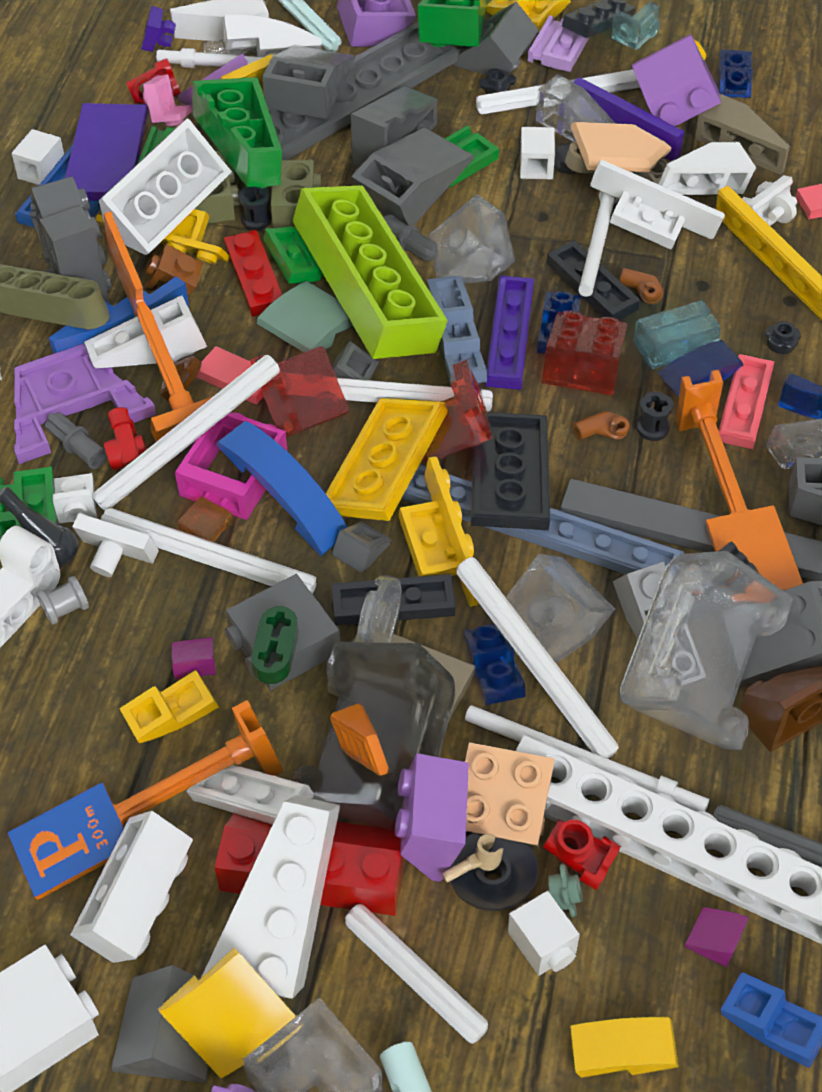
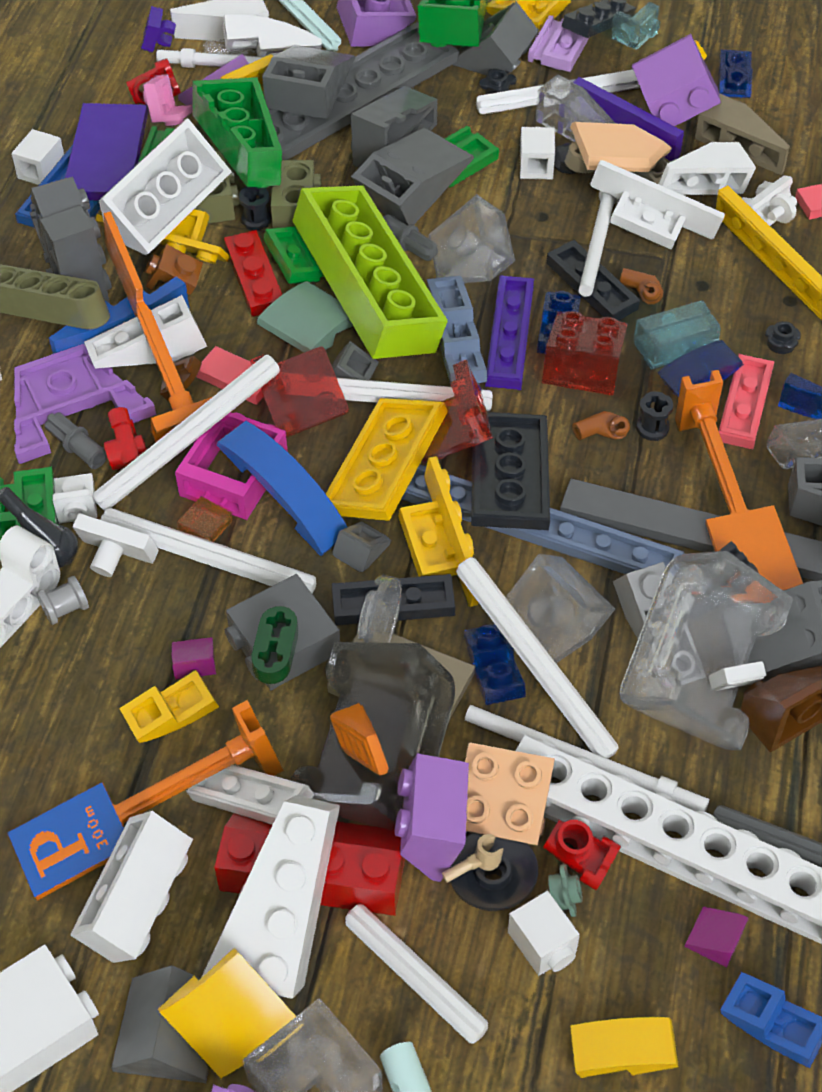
none -> white tile [708,661,766,691]

